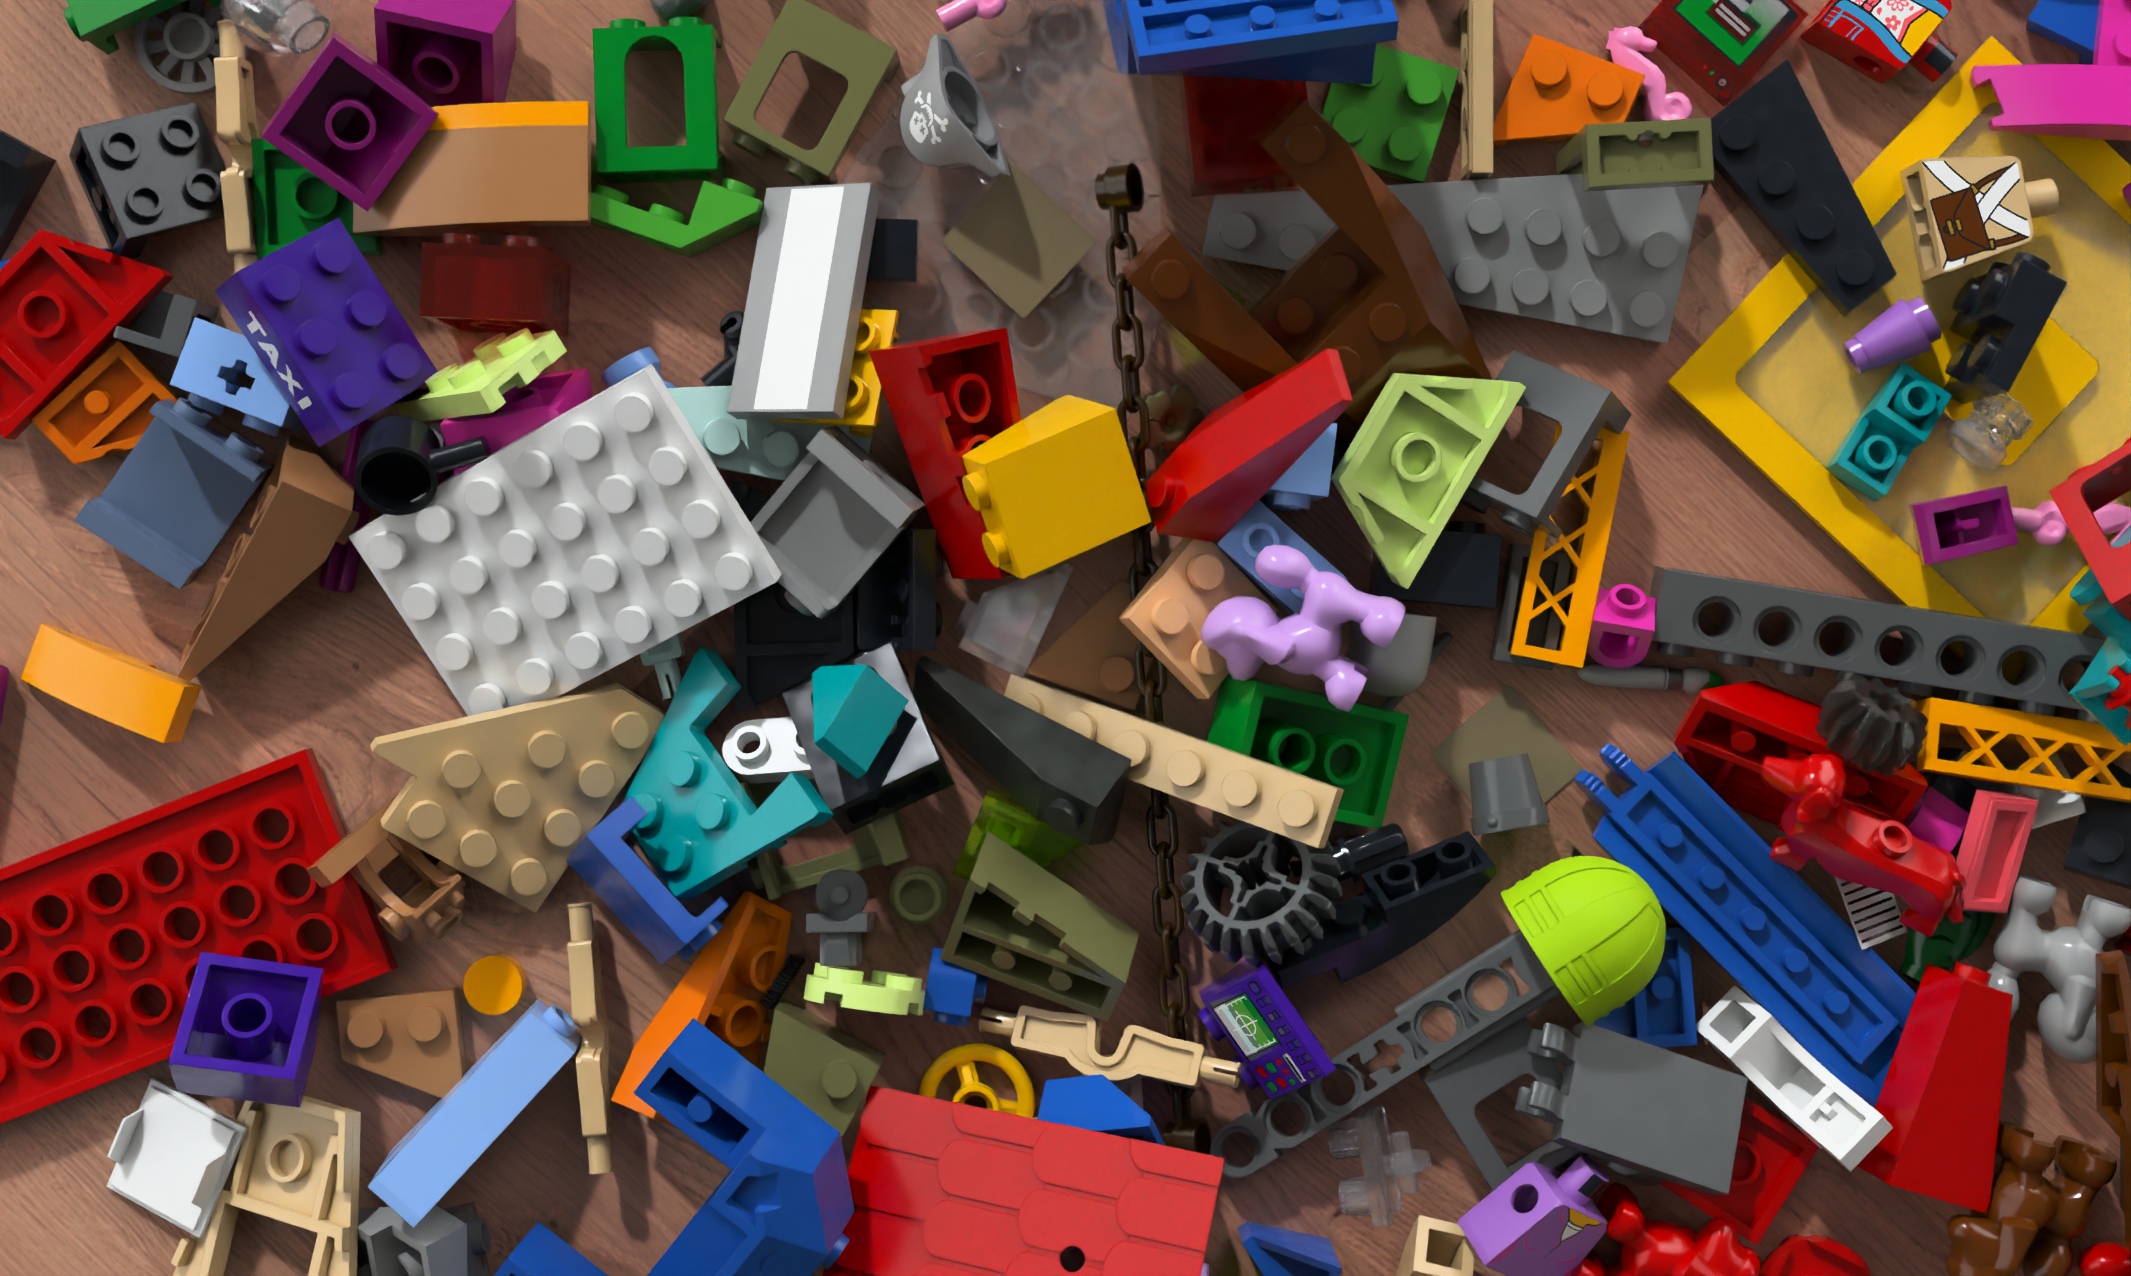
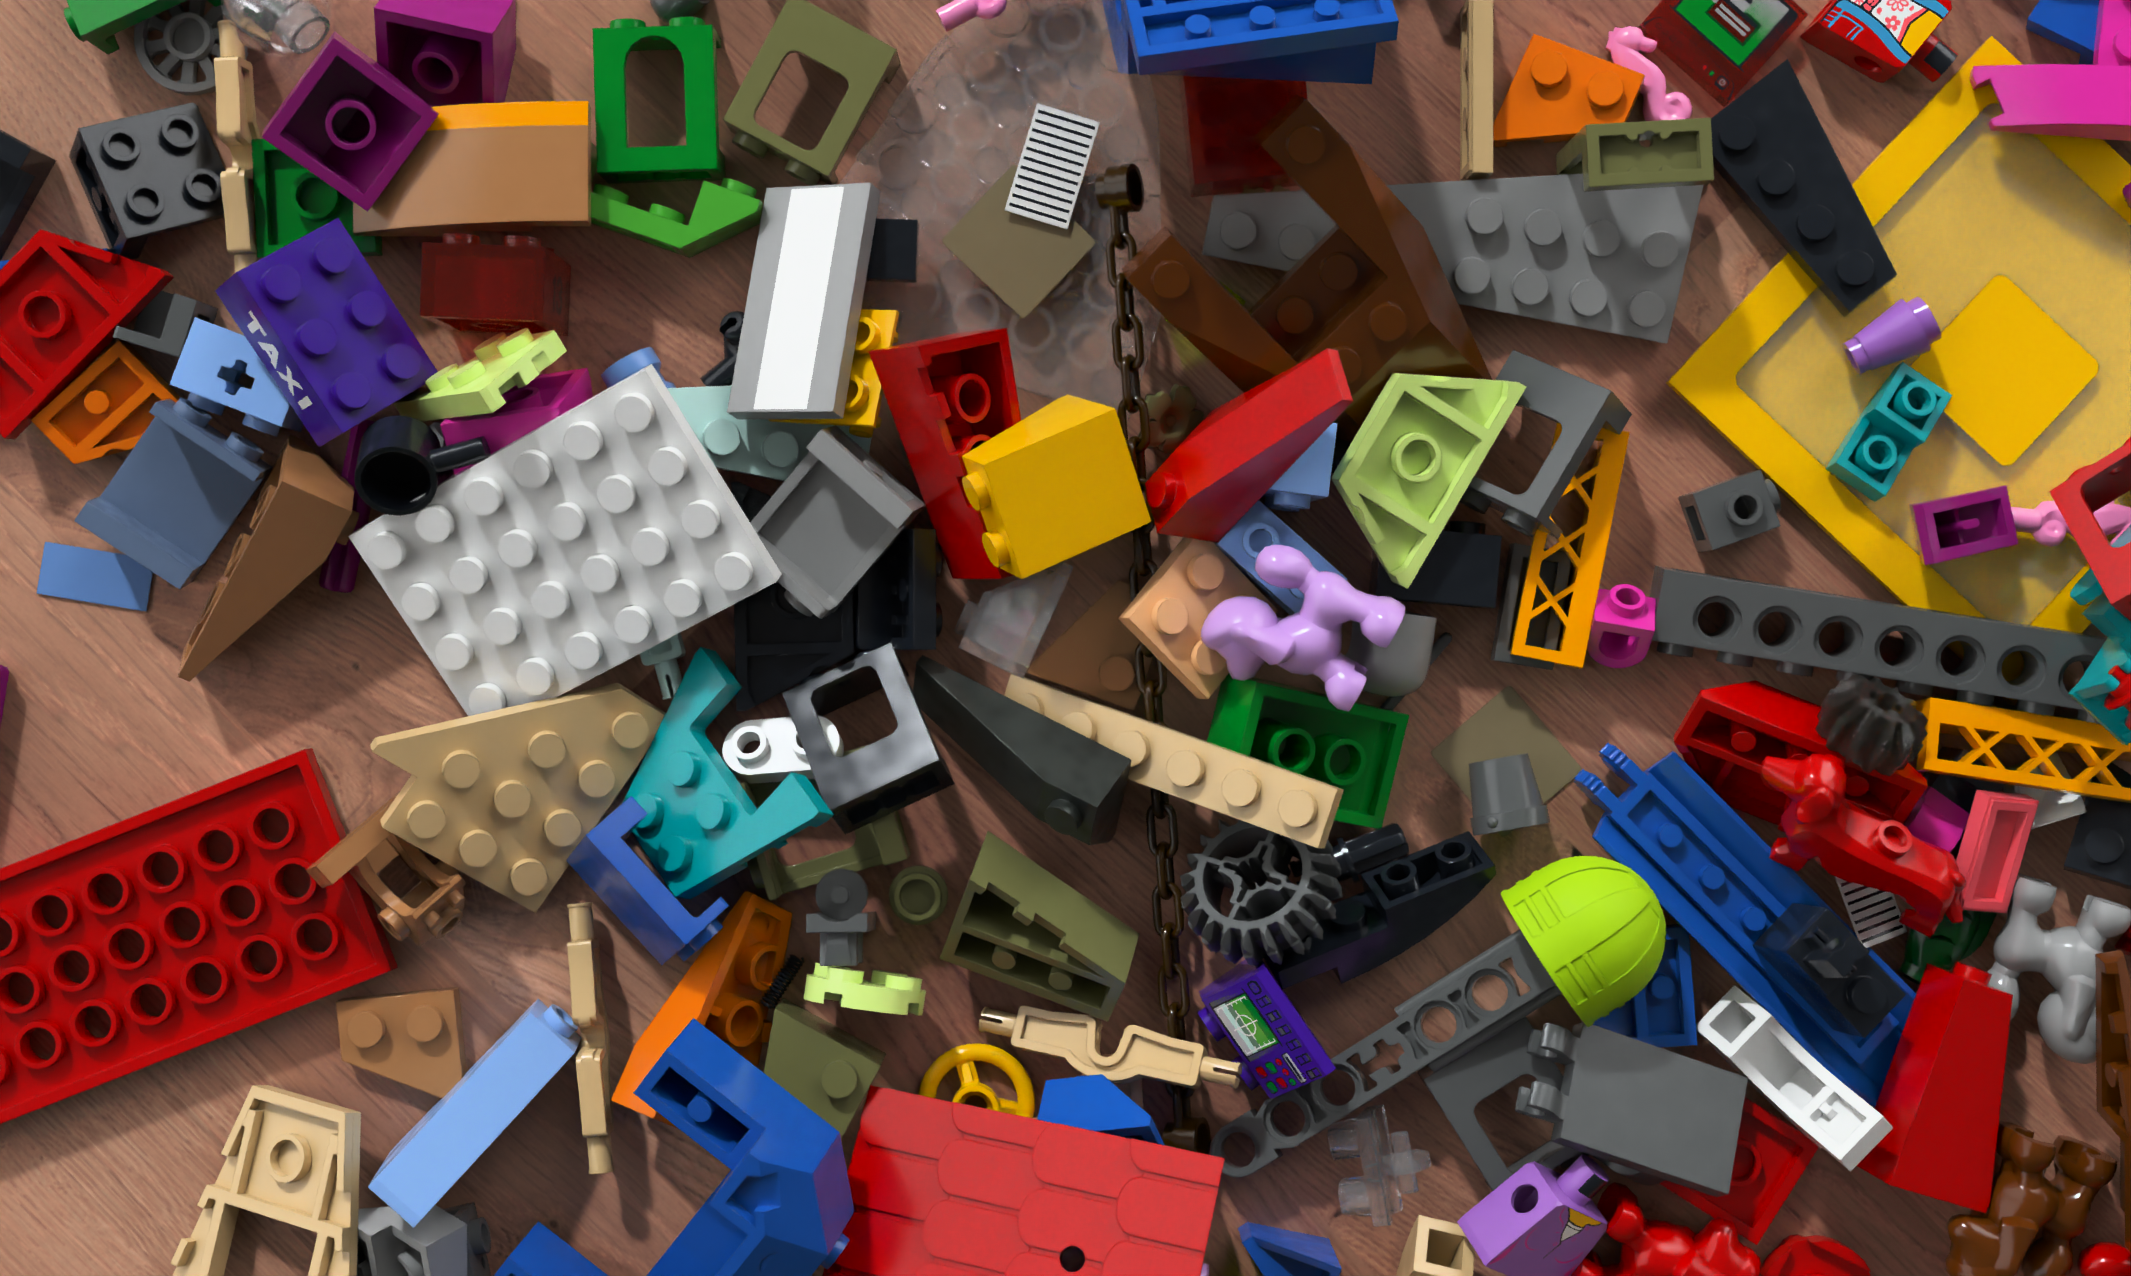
light orange slope [21,624,202,743] -> none
white piece [106,1078,248,1238] -> none
dark purple slope [168,952,324,1108] -> none
light orange tile [463,953,527,1015] -> none
teal slope [812,665,909,779] -> none
light grey hat [900,33,1010,179] -> none
blue plate [923,947,988,1026] -> none
clear neon green slope [953,789,1084,881] -> none
bright green plate [1321,44,1460,184] -> none
light grey piece [1577,663,1724,694] -> none
torso [1900,156,2059,281] -> none
black plate [1944,252,2067,404] -> none
clear wheel [1945,393,2034,472] -> none
none -> medium blue sticker [36,542,153,612]
none -> white sticker [1005,103,1100,229]
none -> dark grey brick [1678,470,1781,552]
none -> black hinge [1753,903,1906,1038]

